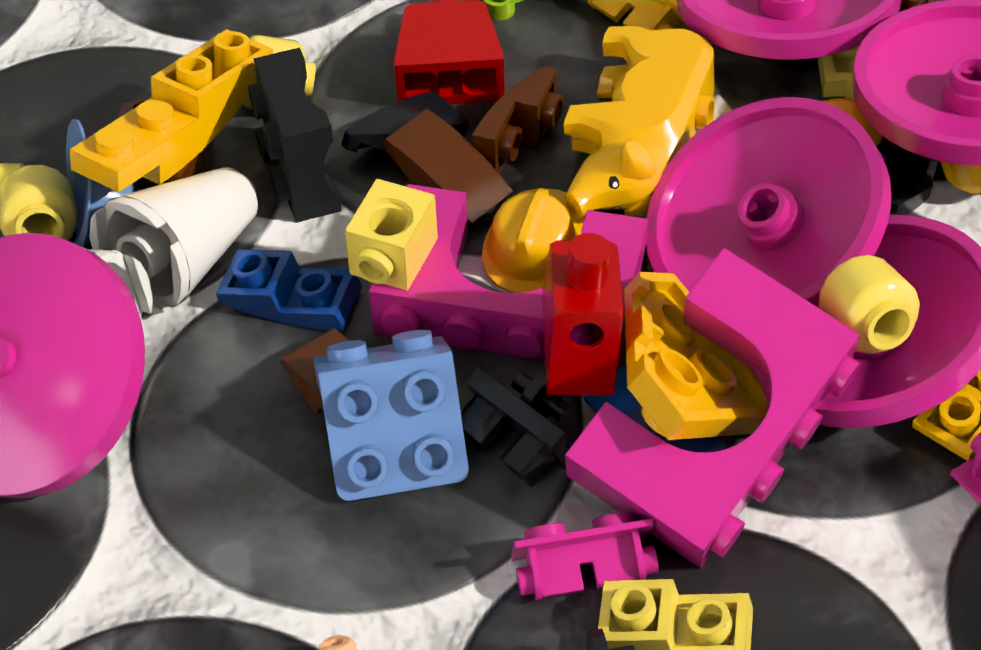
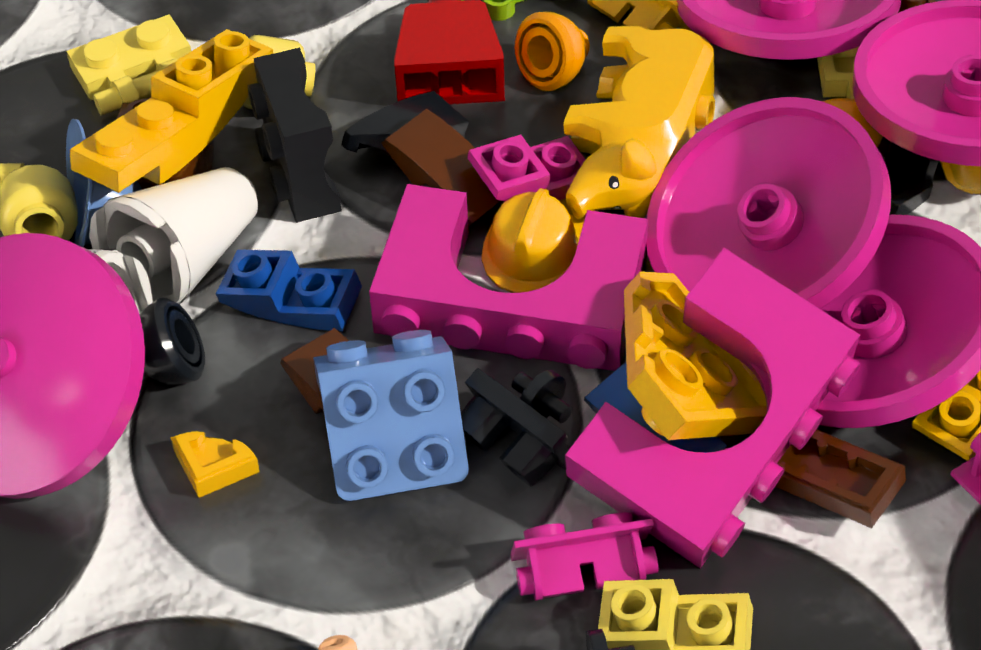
light yellow brick [345,179,438,291] -> none
reddish brown slope [472,66,564,174] -> none
red torso [542,233,623,396] -> none
light yellow head [818,255,920,354] -> none
none -> light yellow plate [66,14,191,116]
none -> black brick [139,297,205,384]
none -> yellow tile [171,431,260,498]
none -> dark pink slope [468,134,586,201]
none -> light orange brick [514,12,590,91]
none -> reddish brown plate [775,429,906,529]

